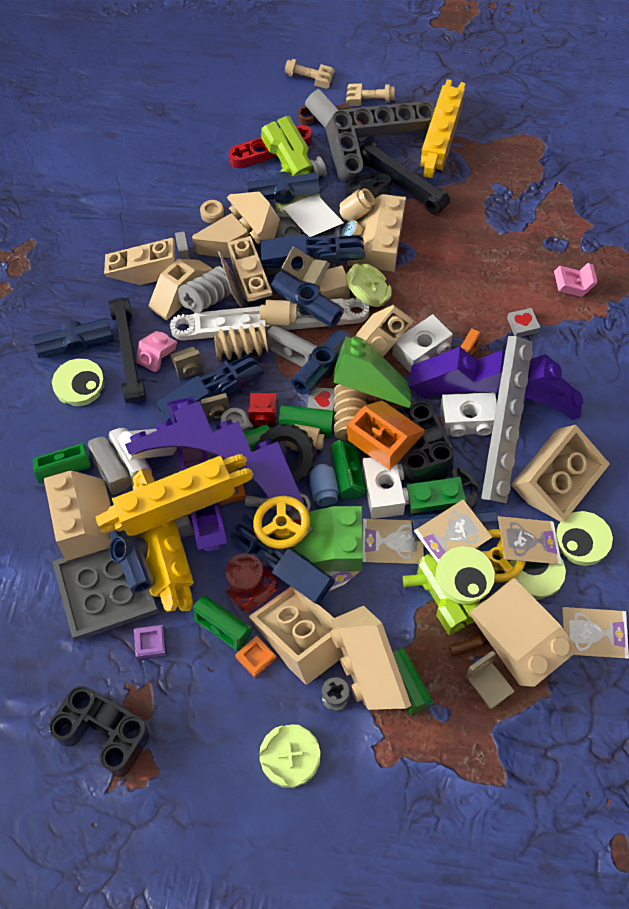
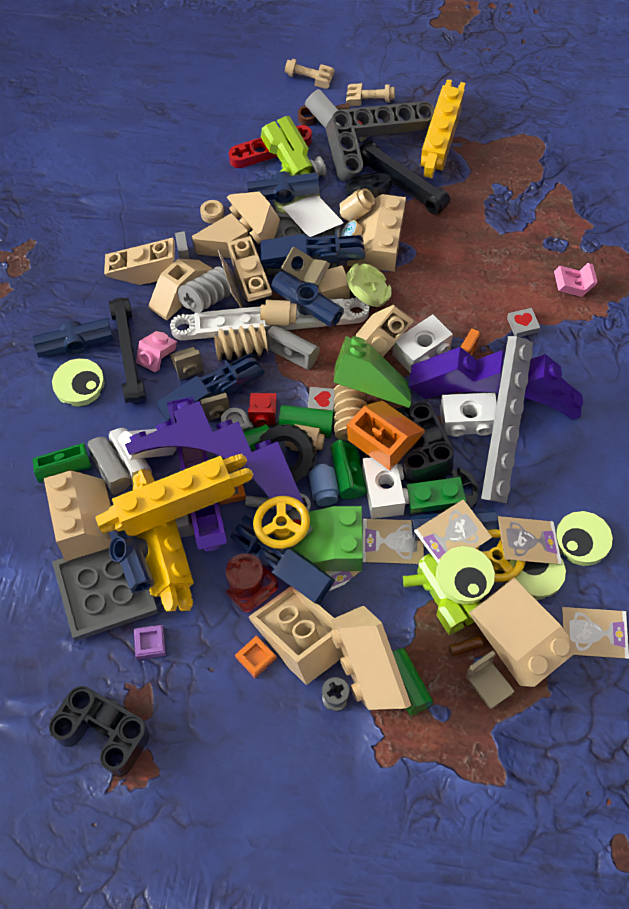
green brick [193,595,252,651] -> none
yellowish green tile [260,724,321,788] -> none
dark blue piece [291,330,351,396] -> none
tan slope [511,425,610,522] -> none

